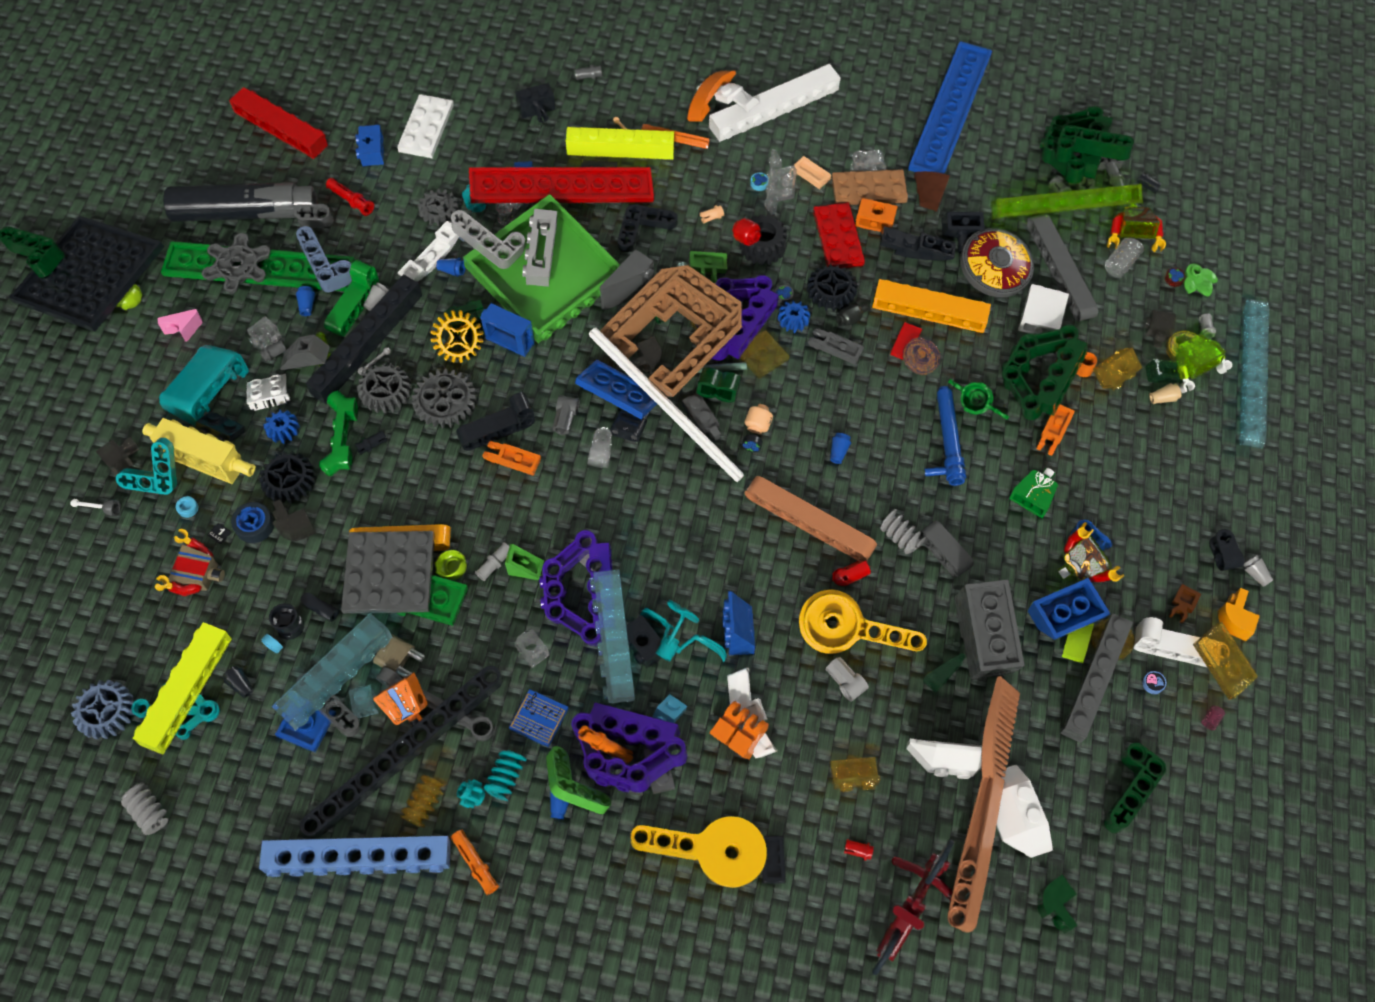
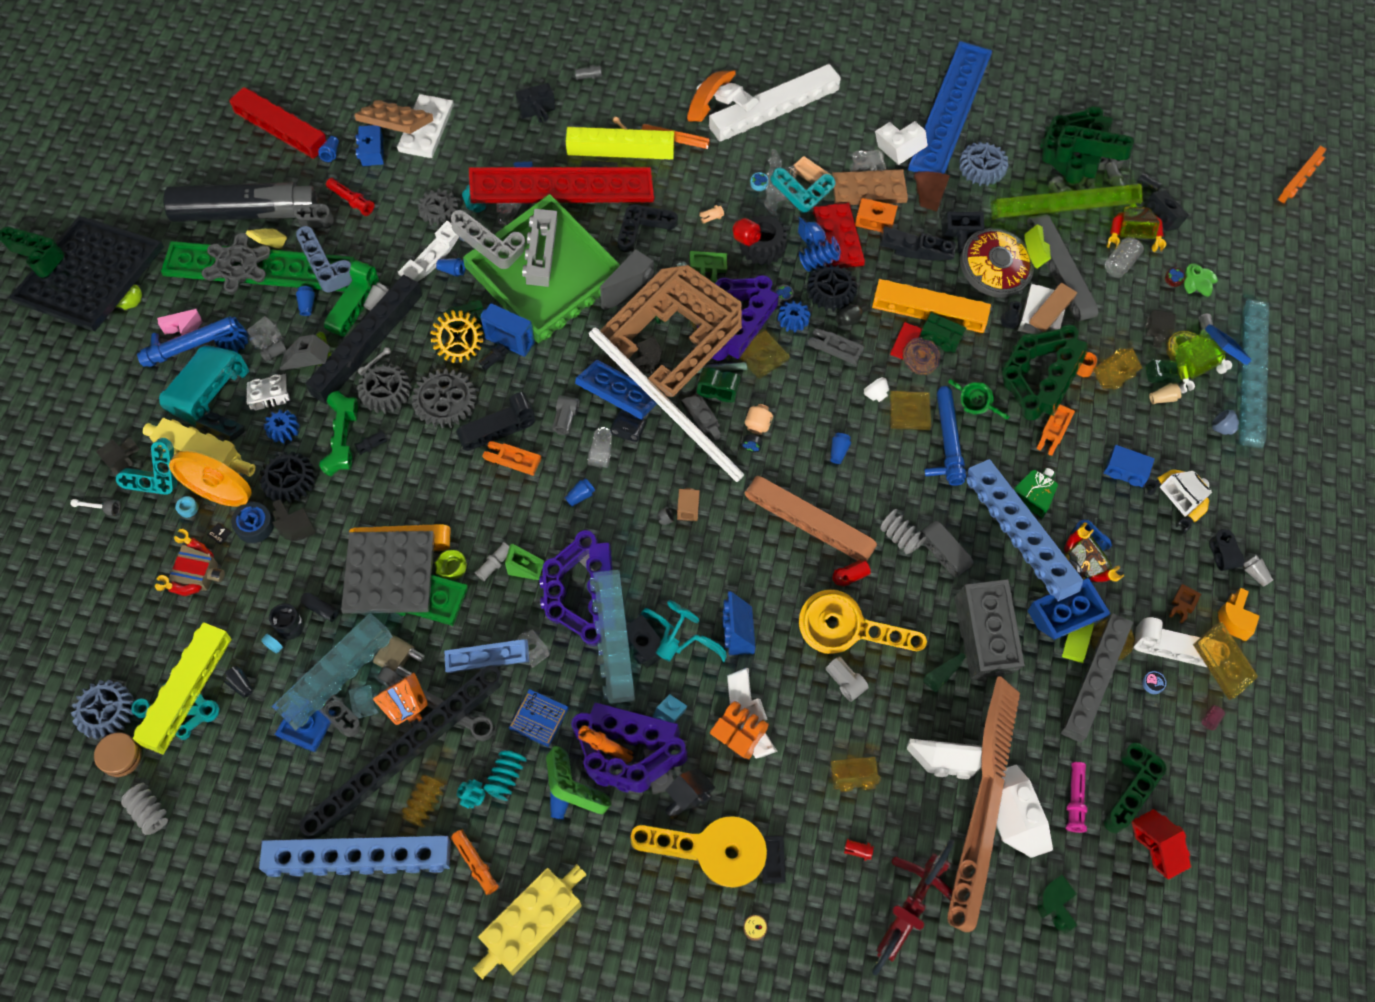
none -> medium nougat head [94,732,142,777]
none -> blue cylinder [137,316,240,367]
none -> light orange dish [169,451,252,507]
none -> blue gear [214,324,248,353]
none -> light yellow slope [246,229,287,249]
none -> blue cone [318,136,339,162]
none -> medium nougat plate [355,100,433,134]
none -> medium blue plate [444,639,529,673]
none -> light yellow brick [472,864,586,980]
none -> black pin [478,343,508,371]
none -> blue cone [564,478,596,507]
none -> dark grey hinge [656,507,674,525]
none -> black brick [665,768,716,819]
none -> medium nougat brick [677,488,700,521]
none -> light yellow tile [744,915,767,941]
none -> teal beam [770,168,836,212]
none -> blue cap [798,217,826,251]
none -> blue piece [799,237,841,272]
none -> white cone [864,377,889,402]
none -> white brick [875,121,928,165]
none -> clear yellow tile [890,391,931,430]
none -> dark green brick [920,312,966,353]
none -> sand blue gear [959,141,1008,186]
none -> medium blue brick [966,459,1083,601]
none -> black pin [1000,301,1022,329]
none -> lime slope [1024,224,1051,269]
none -> medium nougat tile [1029,283,1077,332]
none -> dark pink pin [1066,762,1088,833]
none -> blue brick [1104,445,1155,487]
none -> red brick [1132,809,1191,880]
none -> black brick [1142,190,1189,232]
none -> white torso [1144,469,1212,533]
none -> blue tile [1205,324,1252,365]
none -> sand blue cone [1212,409,1239,435]
none -> orange plate [1278,146,1327,203]

